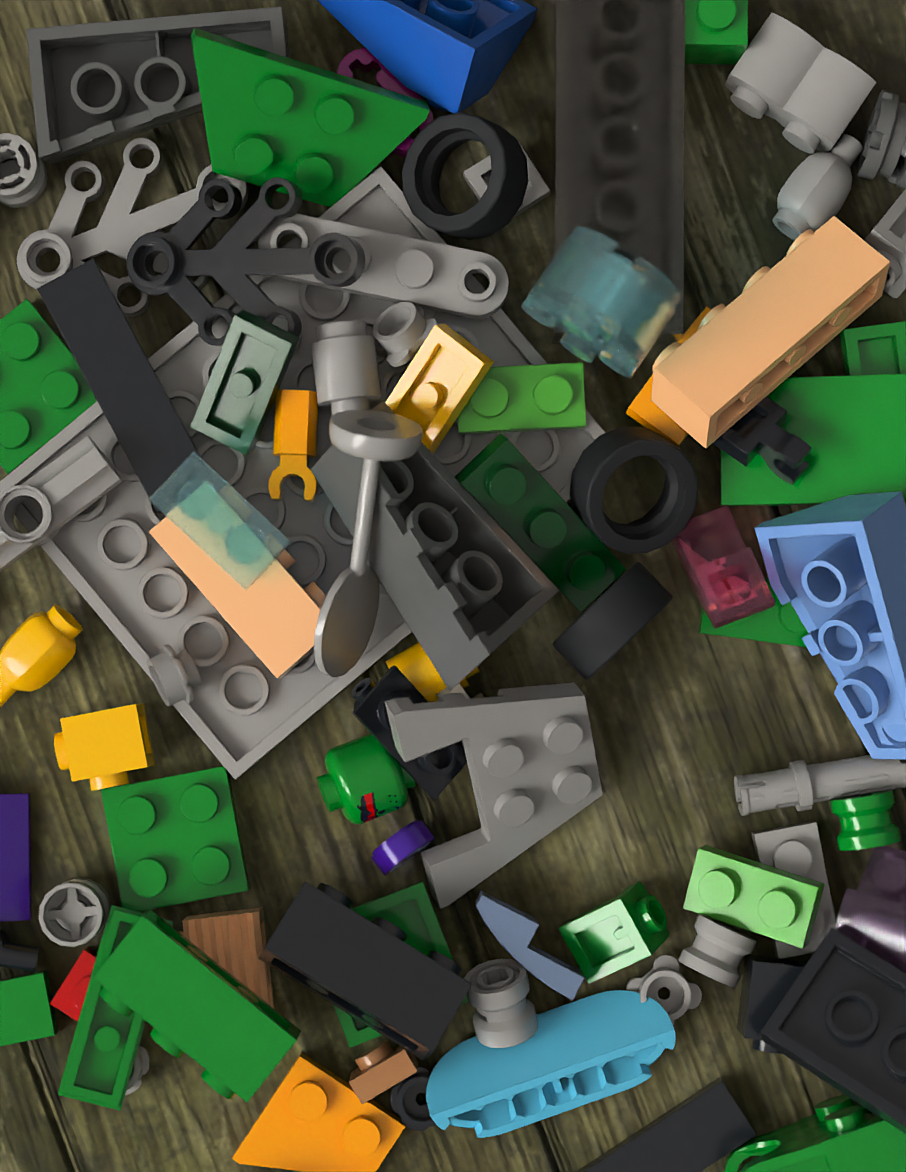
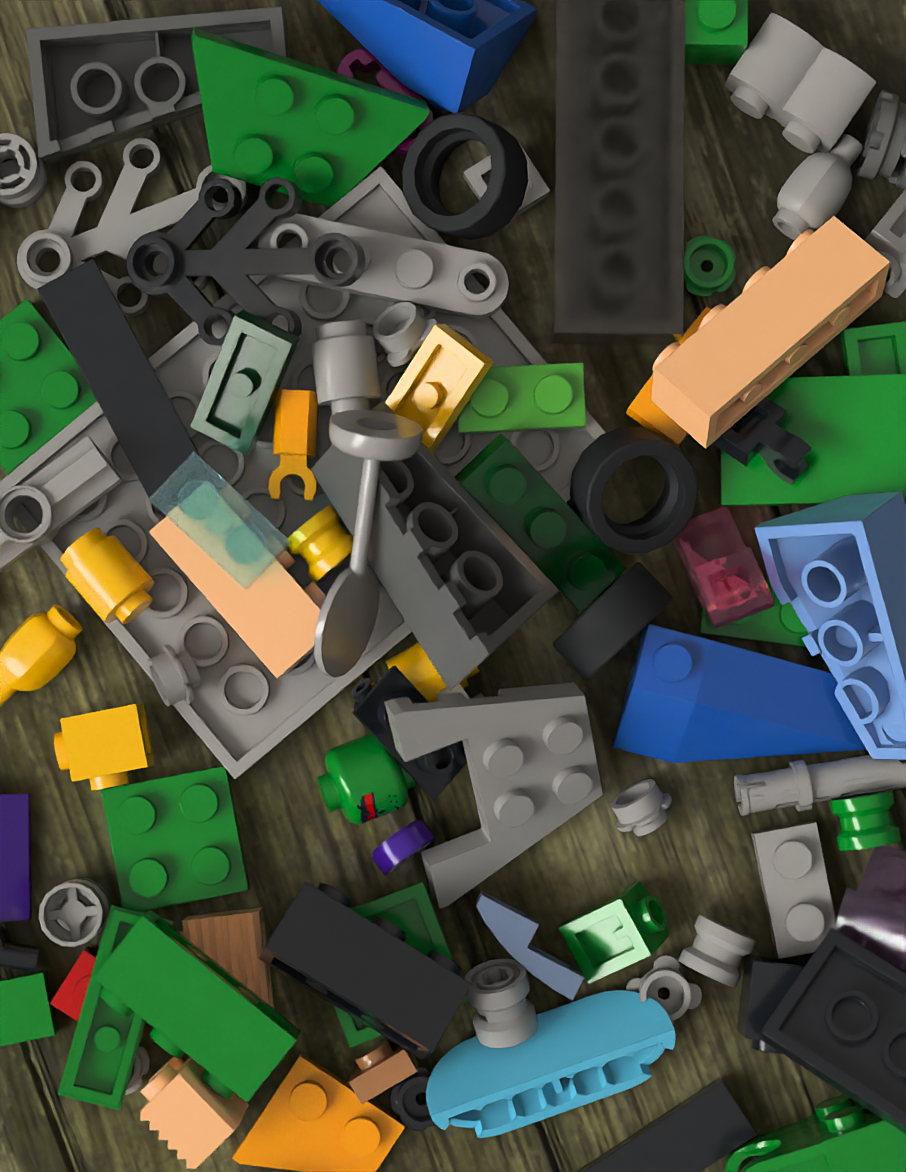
clear light blue brick [521,226,681,378] -> none
plate [683,845,825,949] -> none
none -> yellow brick [60,527,154,624]
none -> light nougat brick [140,1056,249,1169]
none -> yellow wheel [283,504,354,584]
none -> light grey plate [611,779,672,836]
none -> blue wedge [612,624,867,763]
none -> green plate [675,235,736,297]

